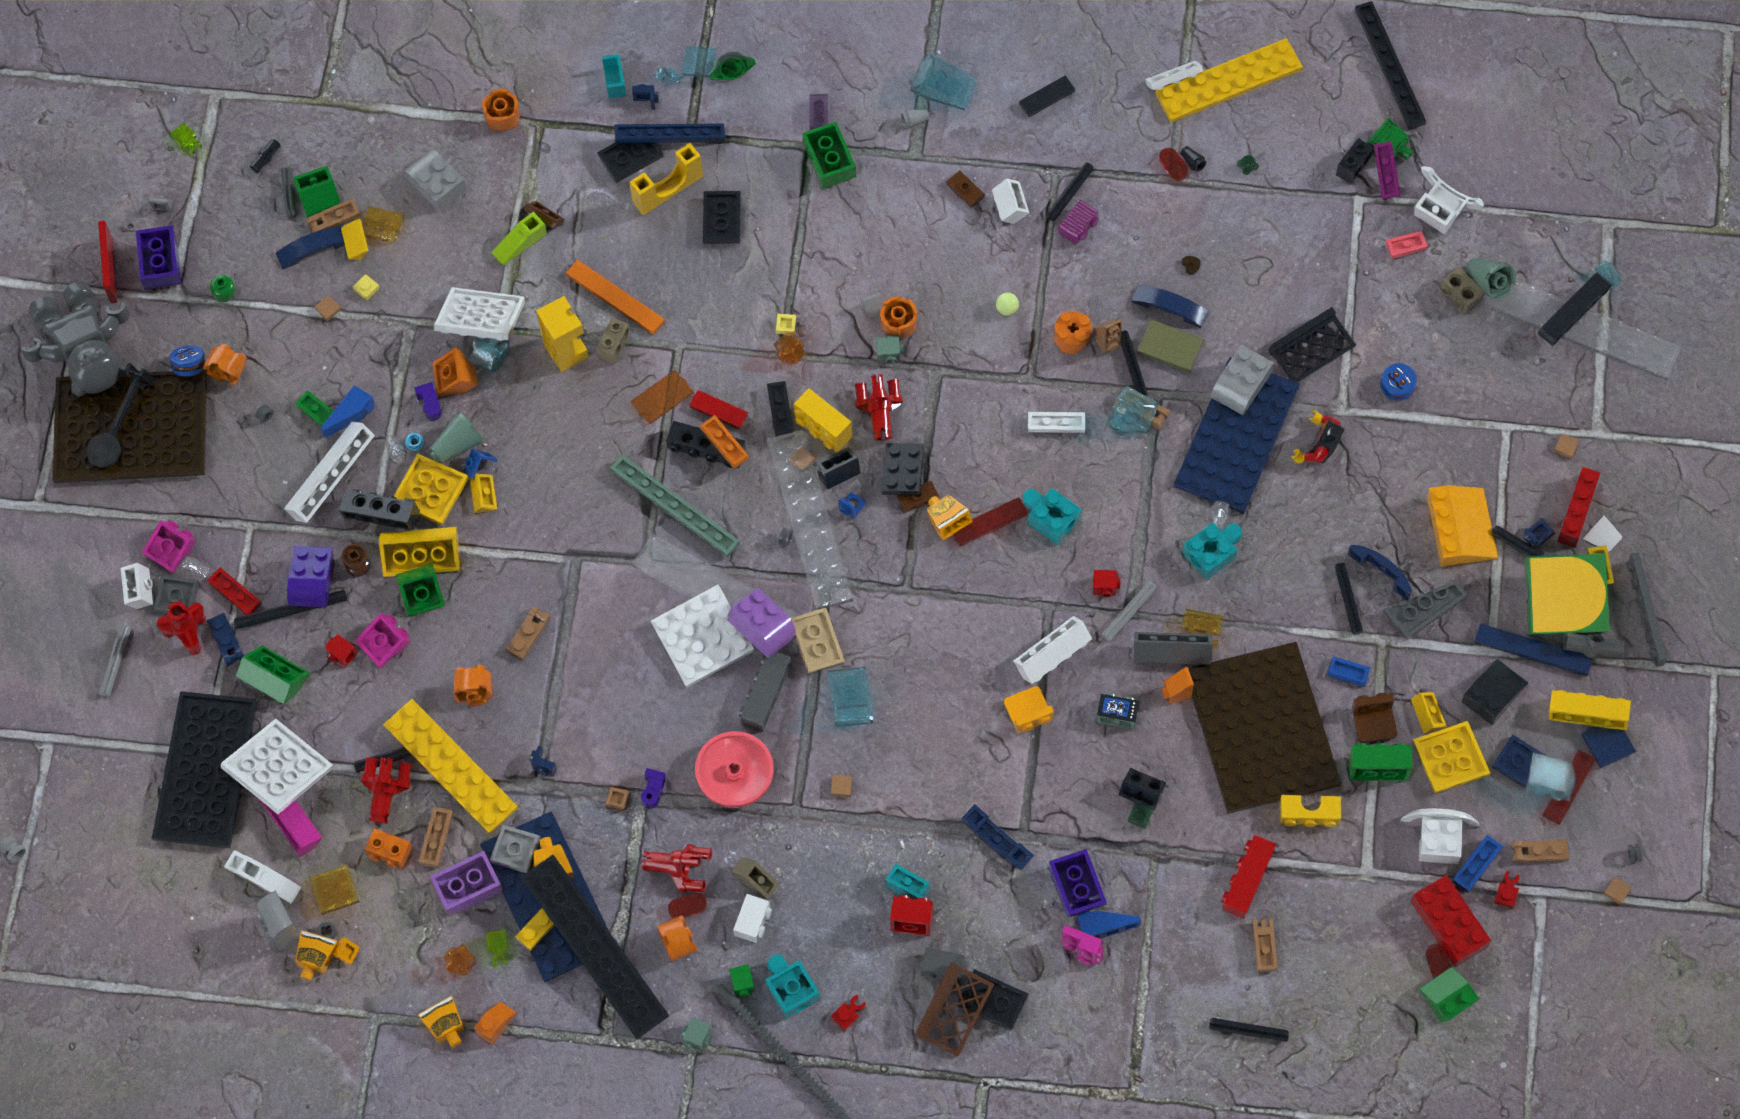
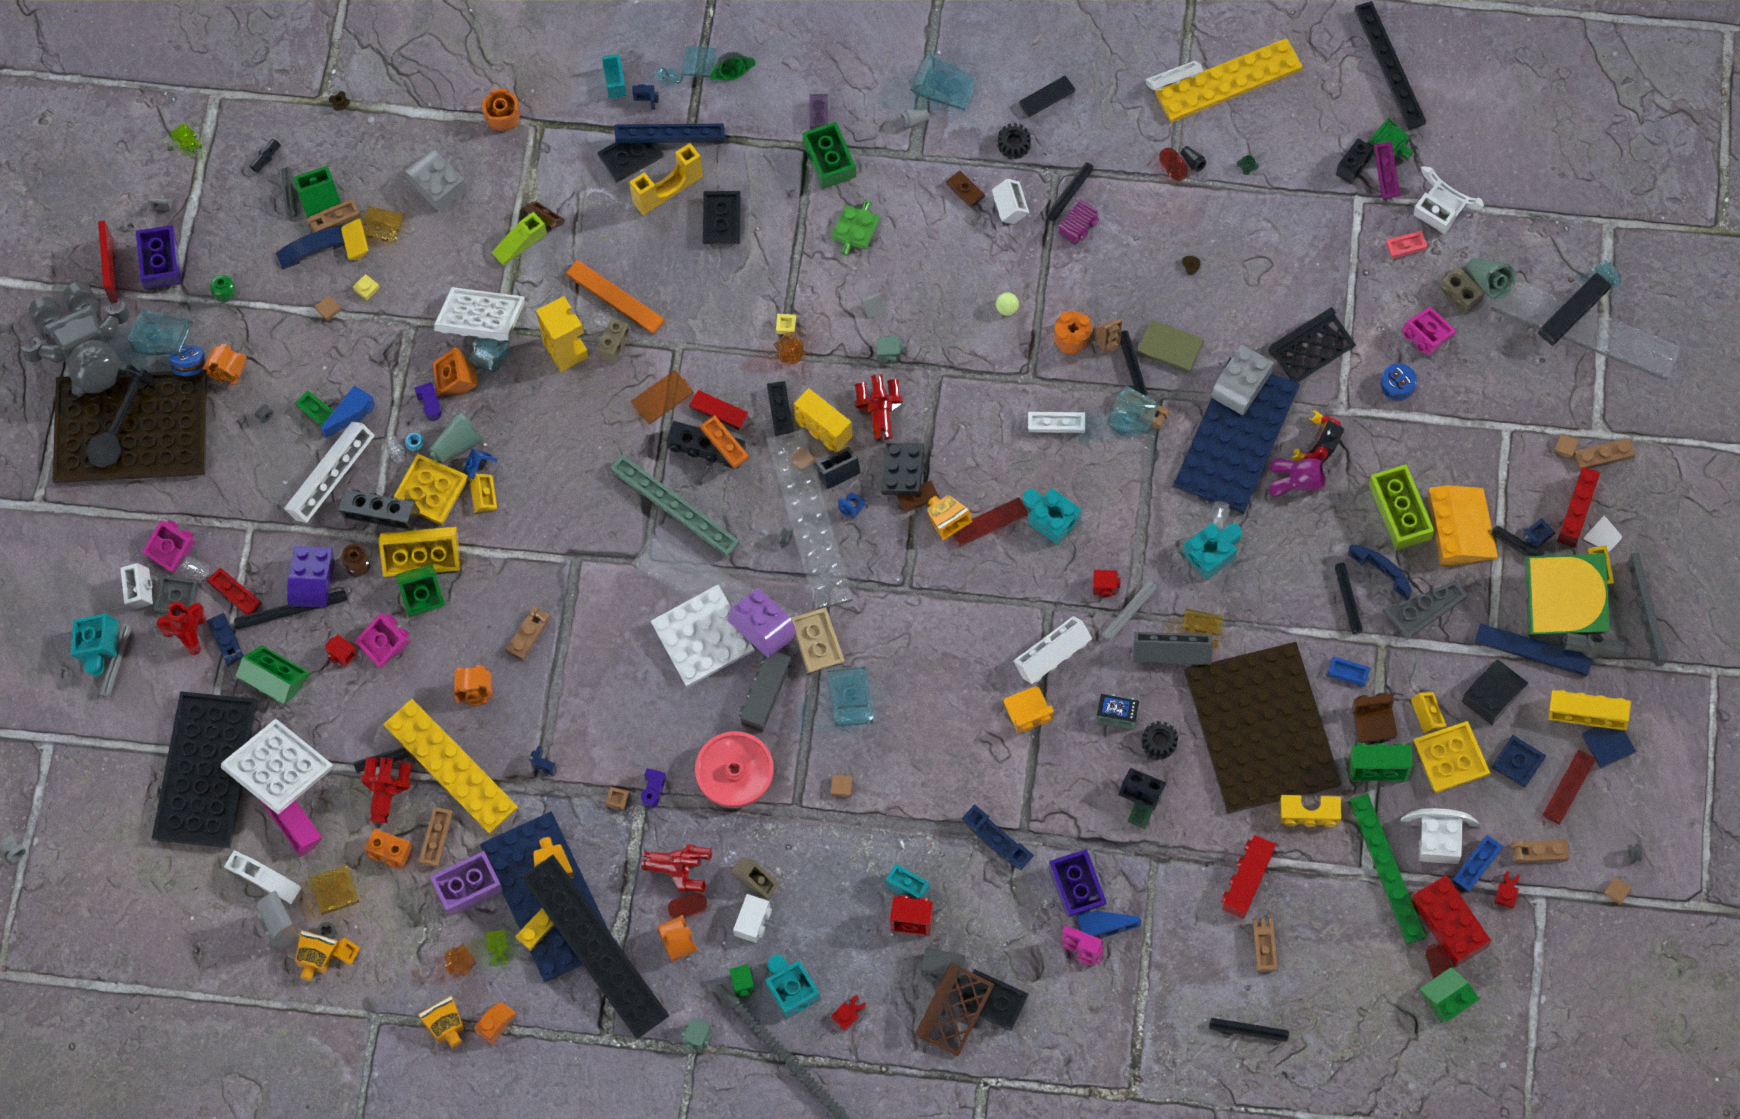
light grey tile [490,825,540,873] -> none
orange brick [880,296,917,339] -> none
dark blue slope [1131,285,1208,328] -> none
orange slope [1161,667,1194,705] -> none
clear light blue slope [1529,753,1577,801] -> none
none -> teal brick [71,613,119,677]
none -> clear light blue slope [127,309,193,356]
none -> dark brown plate [329,91,350,111]
none -> bright green plate [831,200,880,256]
none -> black tyre [997,123,1031,159]
none -> black tyre [1142,721,1178,760]
none -> magenta piece [1269,458,1326,497]
none -> green plate [1349,793,1426,945]
none -> lime brick [1368,464,1434,551]
none -> dark pink plate [1401,307,1456,355]
none -> medium nougat plate [1574,438,1635,471]

